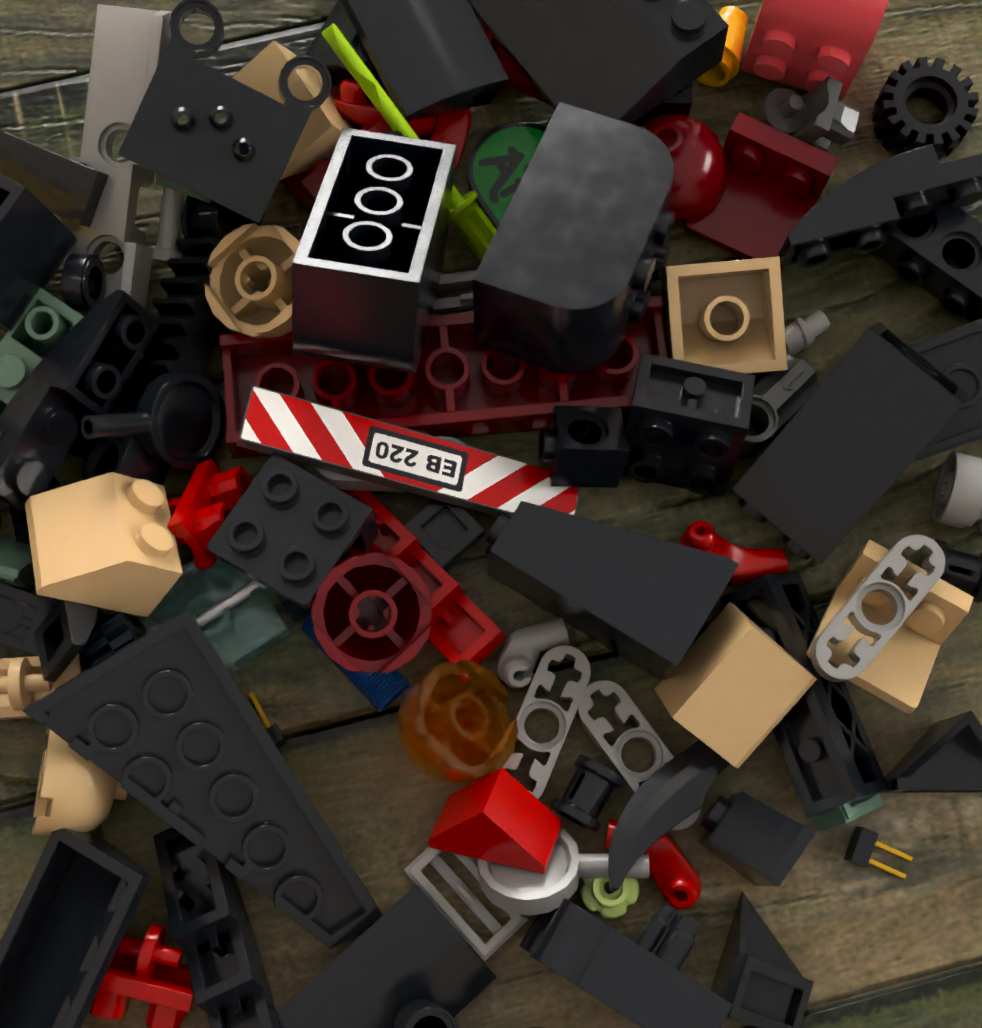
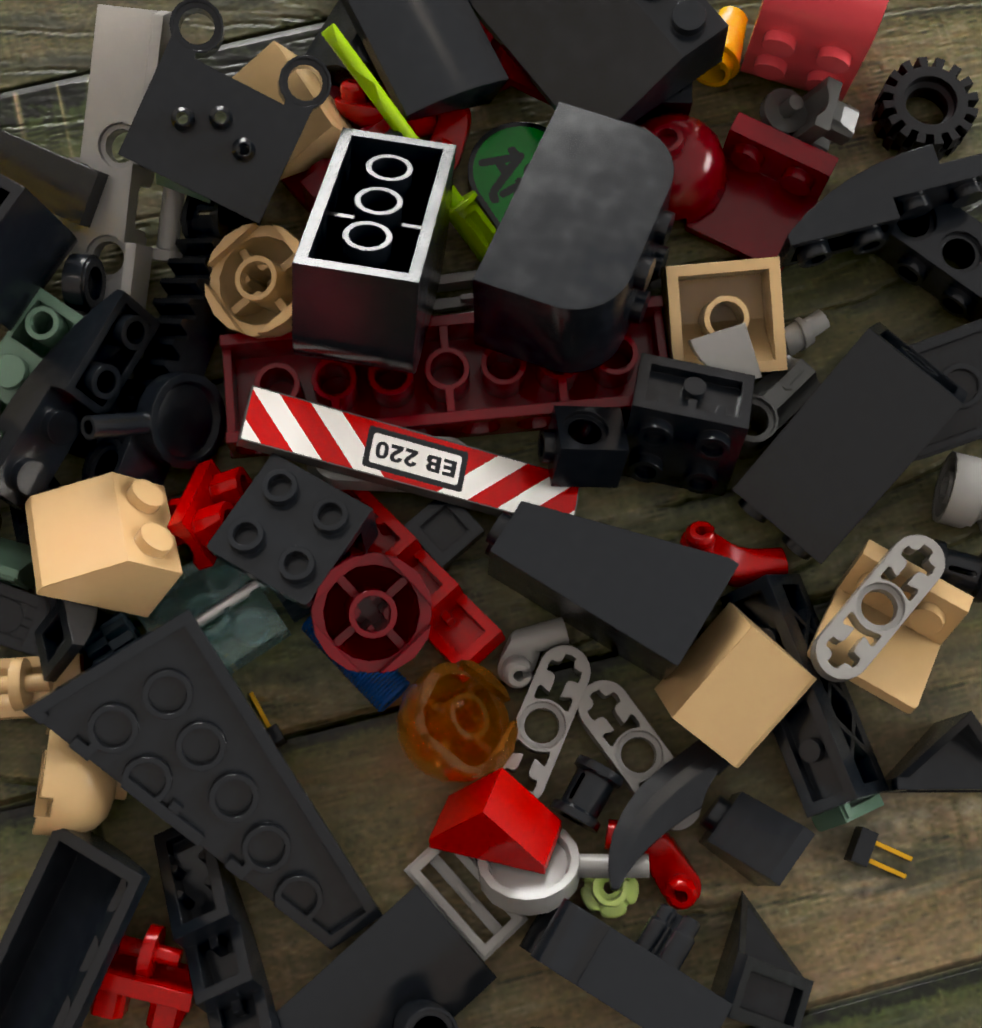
none -> light grey tile [688,322,762,379]

